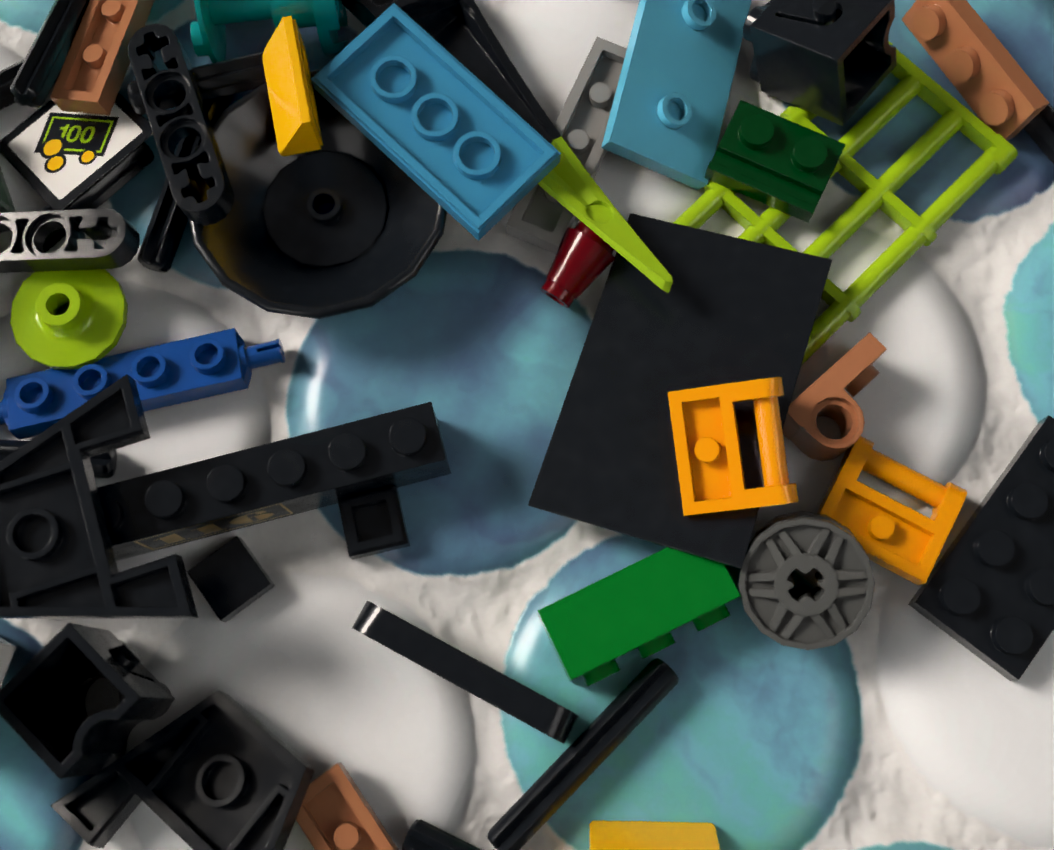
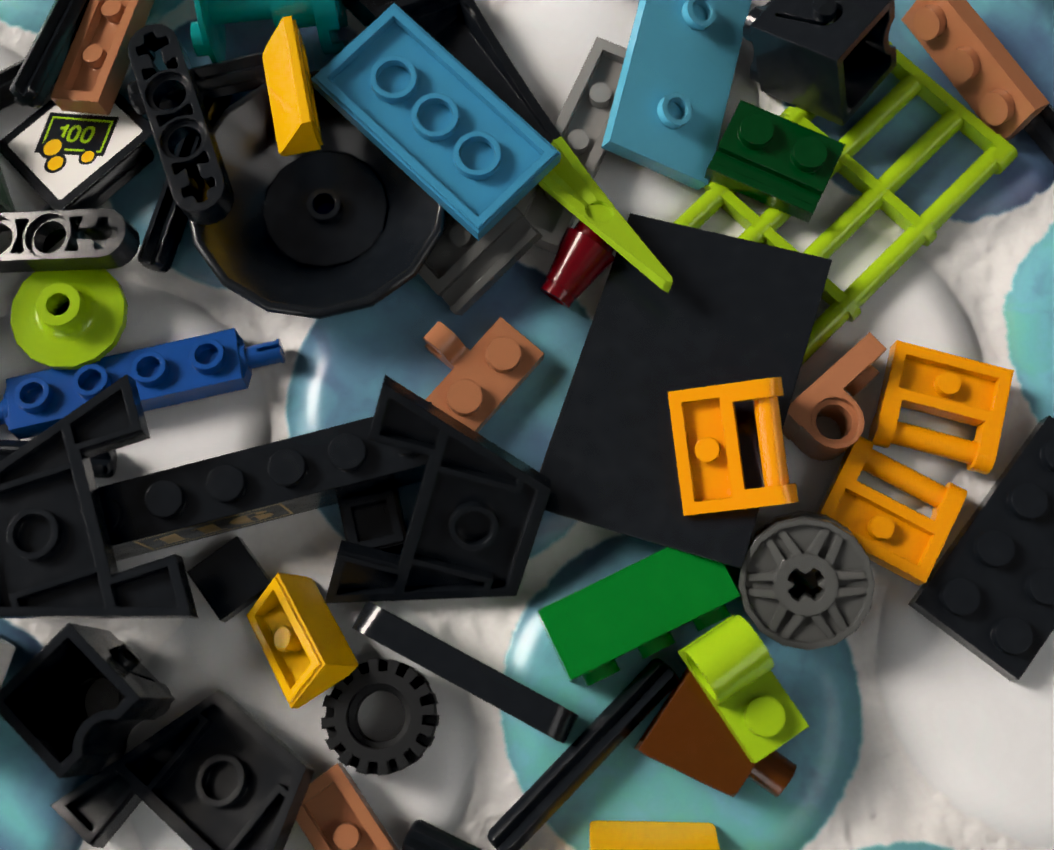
none -> yellow slope [246,573,358,708]
none -> black tyre [321,658,439,776]
none -> black wing [325,375,551,603]
none -> dark grey plate [418,206,543,316]
none -> nougat plate [423,317,544,433]
none -> reddish brown torso [634,667,797,798]
none -> lime plate [677,615,809,764]
none -> light orange plate [868,340,1014,475]

